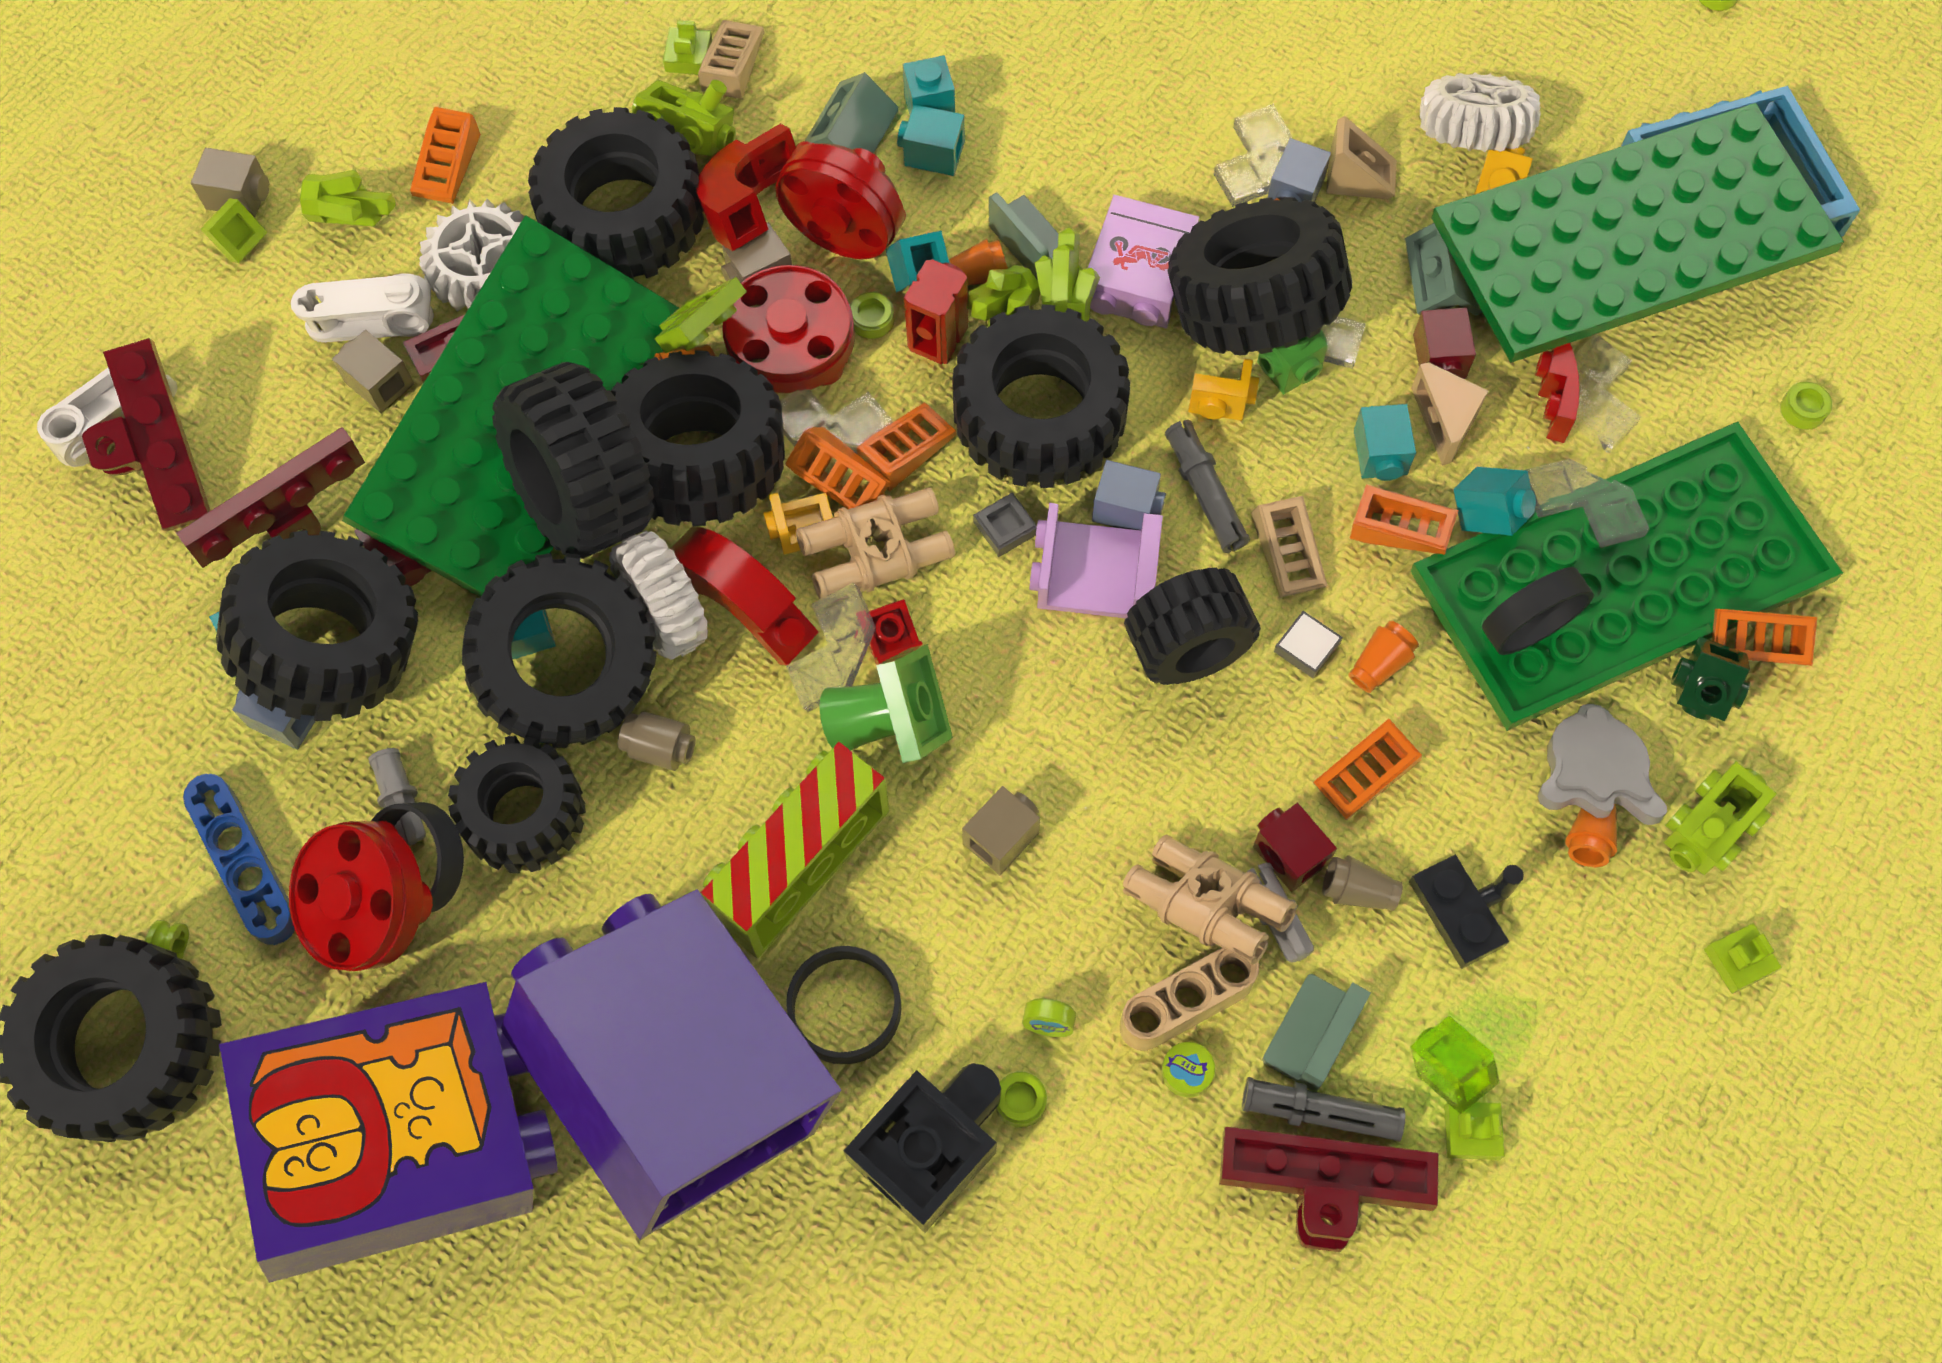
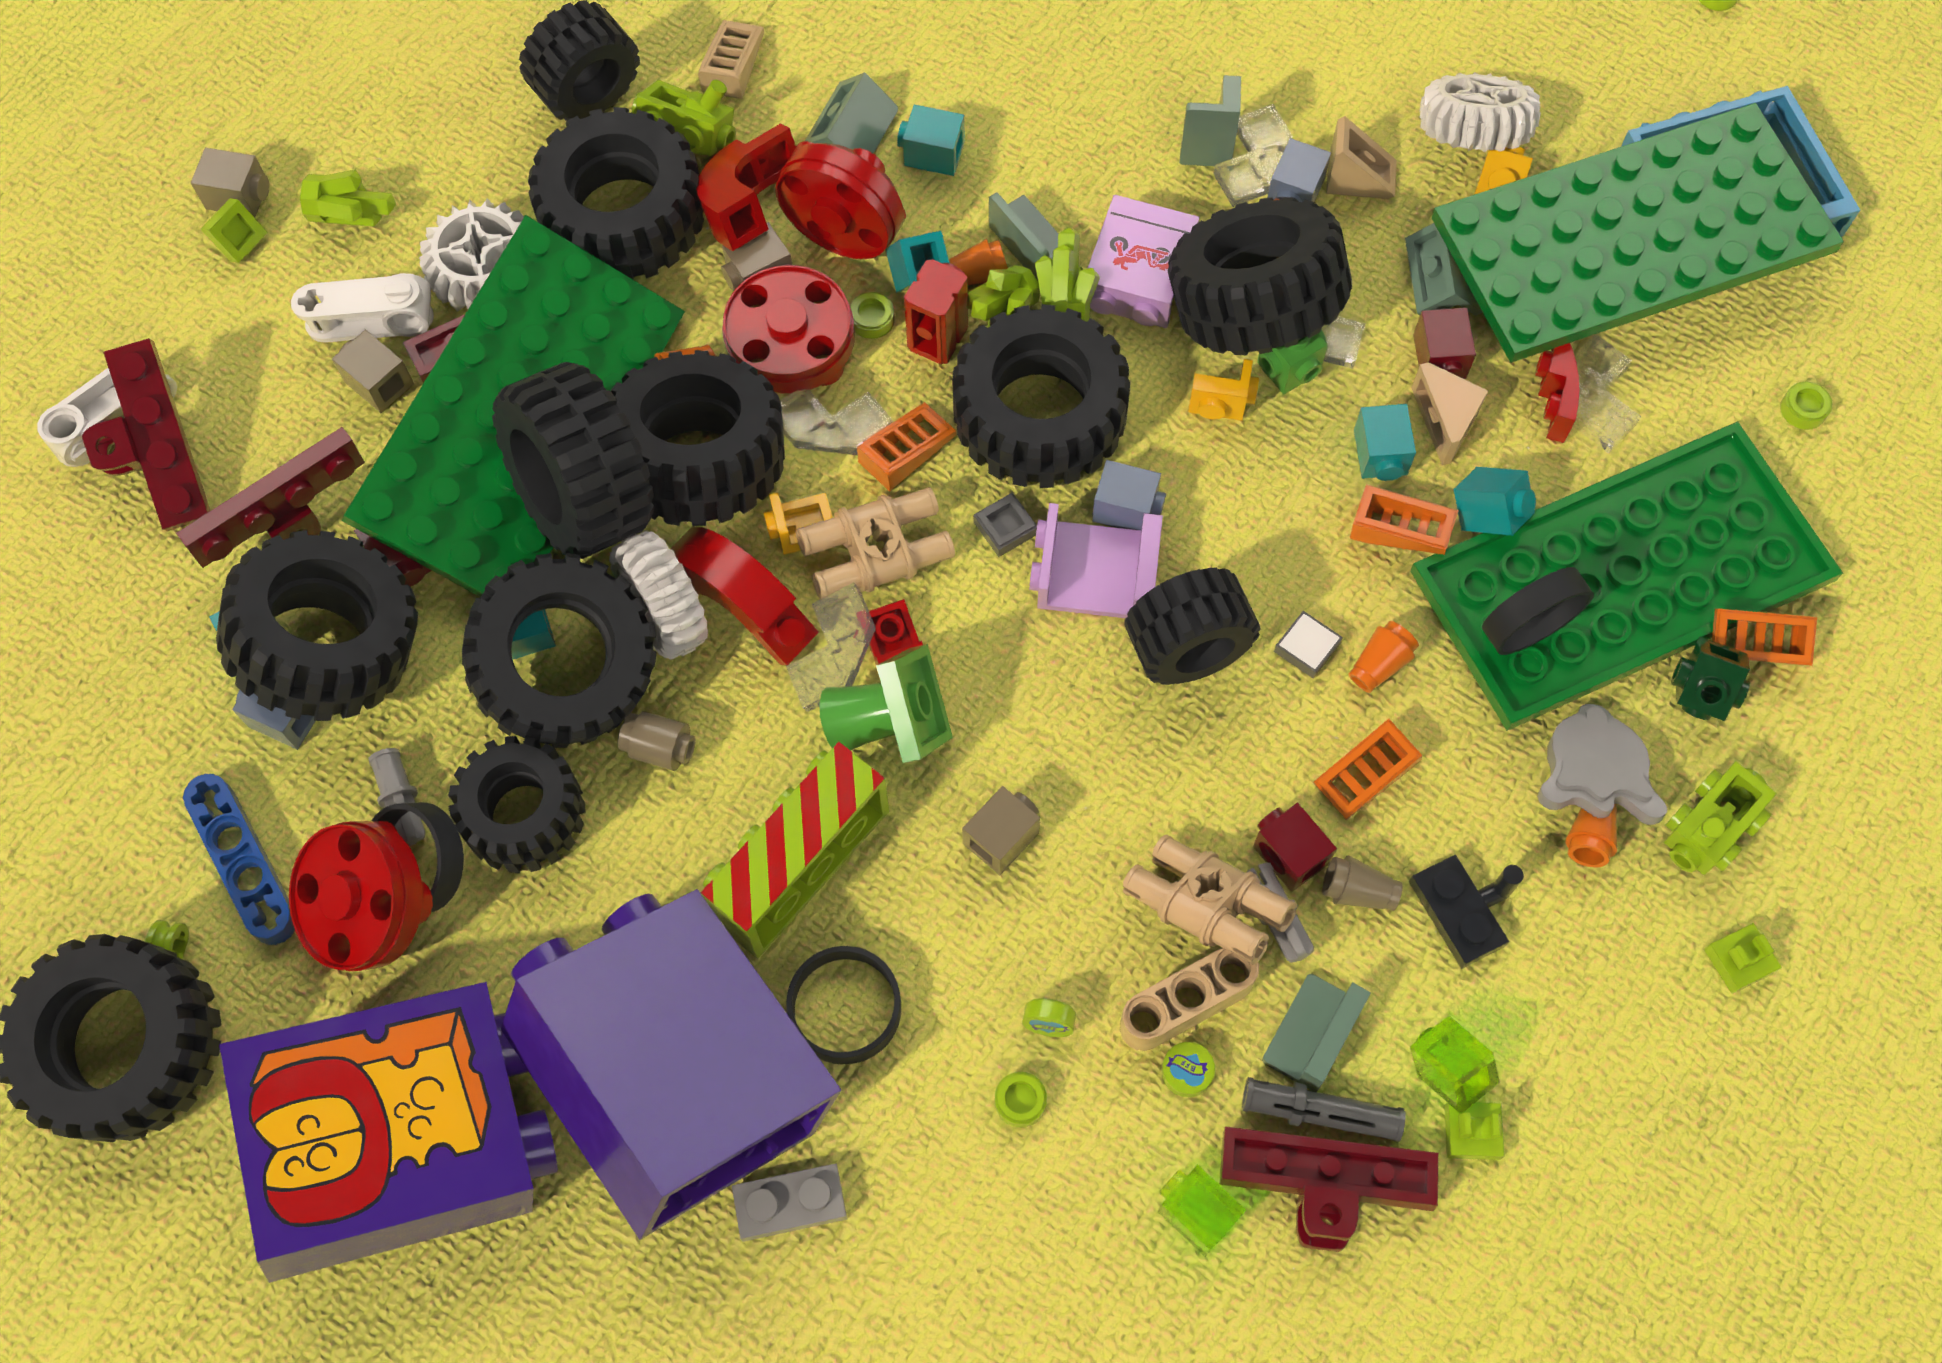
orange slope [410,107,481,204] -> none
lime plate [654,277,747,354] -> none
lime tile [663,20,713,75] -> none
orange slope [785,427,891,509] -> none
black brick [843,1063,1001,1233] -> none
teal brick [903,55,955,115] -> none
dark grey pin [1165,420,1250,553] -> none
tan slope [1251,496,1328,598] -> none
clear tile [1526,459,1649,548] -> none
none -> black tyre [519,0,640,122]
none -> light grey plate [732,1163,847,1242]
none -> clear neon green brick [1158,1164,1246,1257]
none -> sand green panel [1179,75,1241,167]

